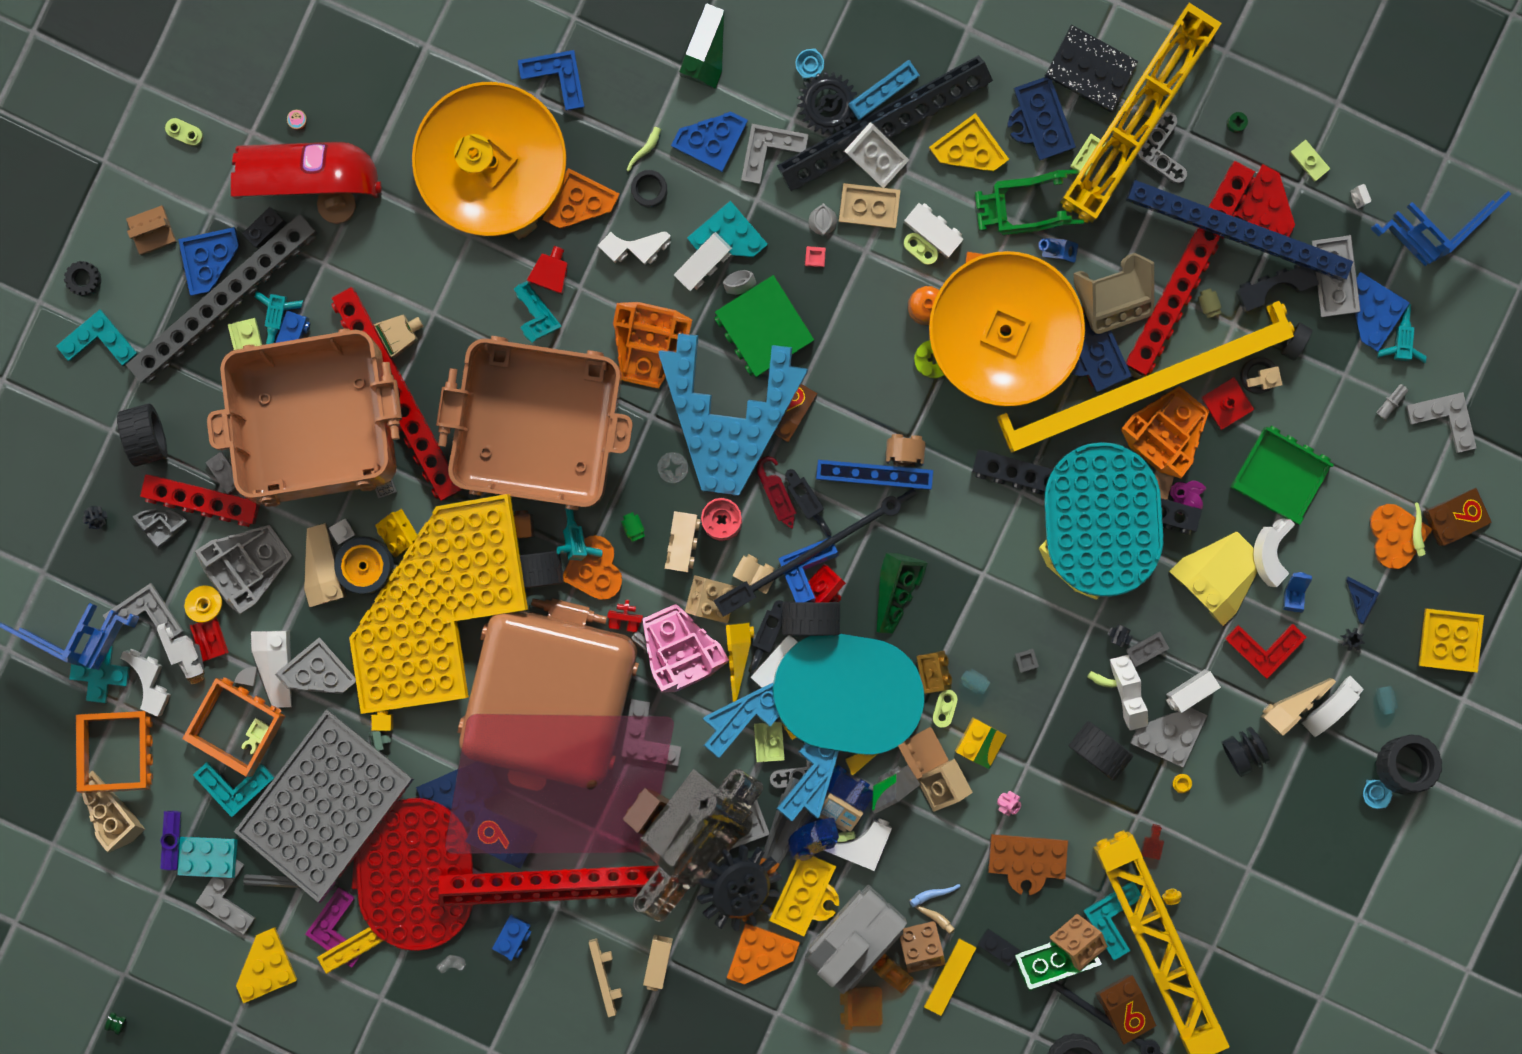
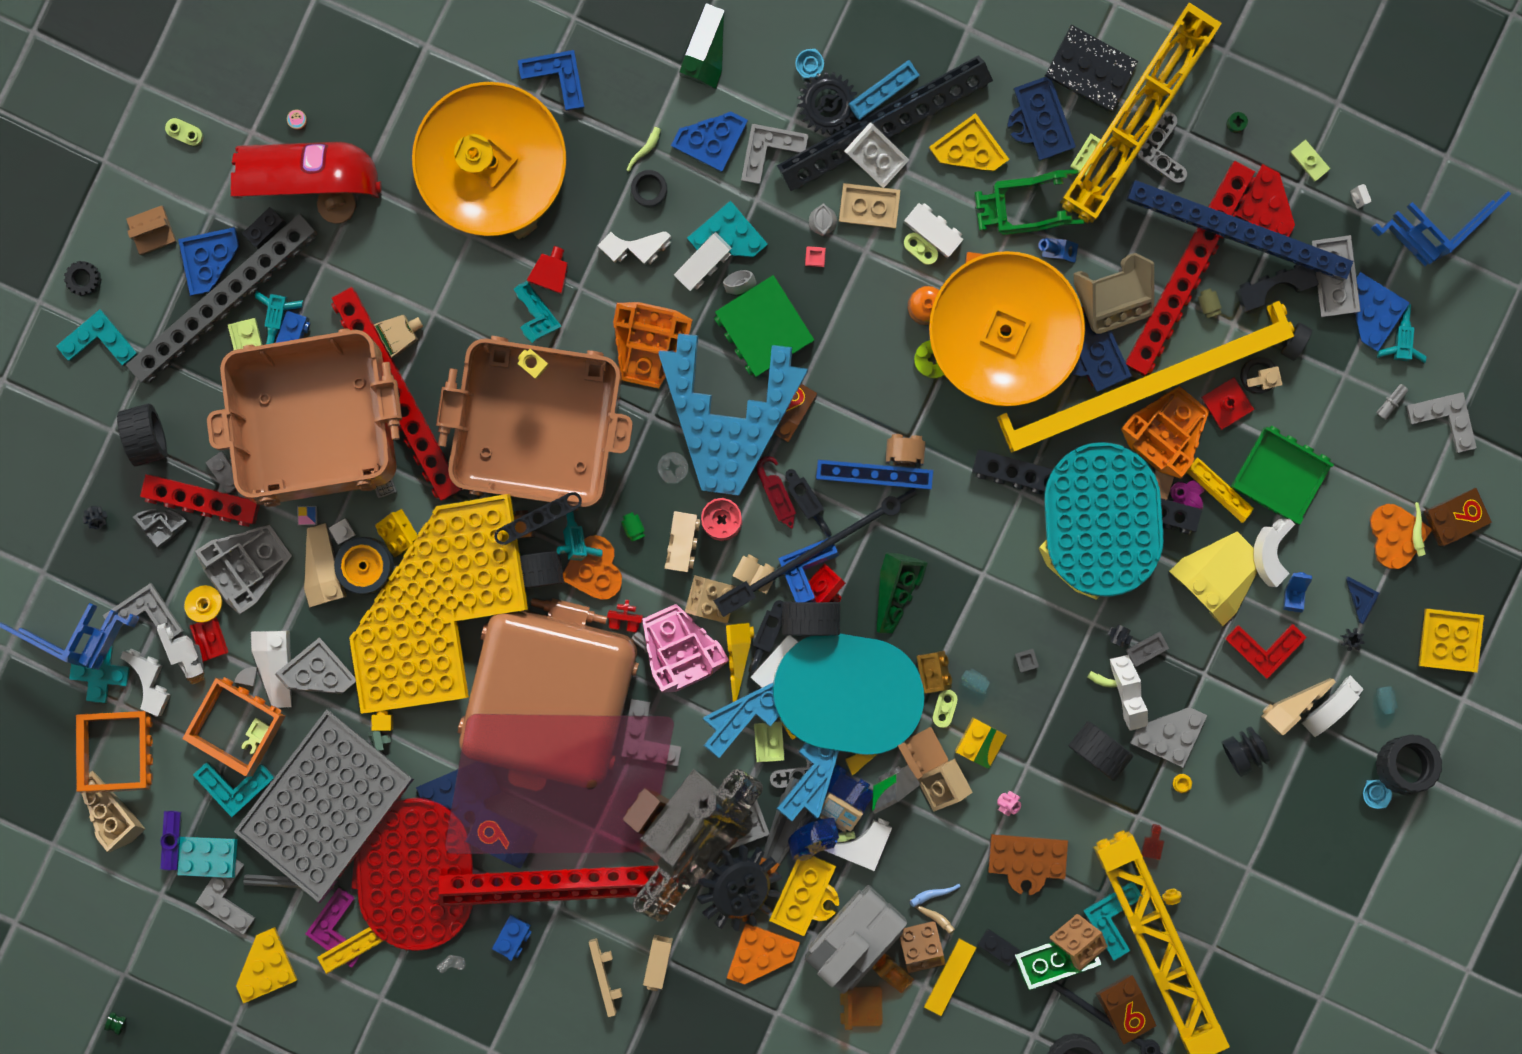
orange plate [542,168,620,229] -> none
white brick [1166,670,1221,713] -> none
none -> tile [297,506,318,525]
none -> black beam [494,492,582,545]
none -> light yellow brick [517,349,549,380]
none -> yellow tile [1186,457,1254,523]

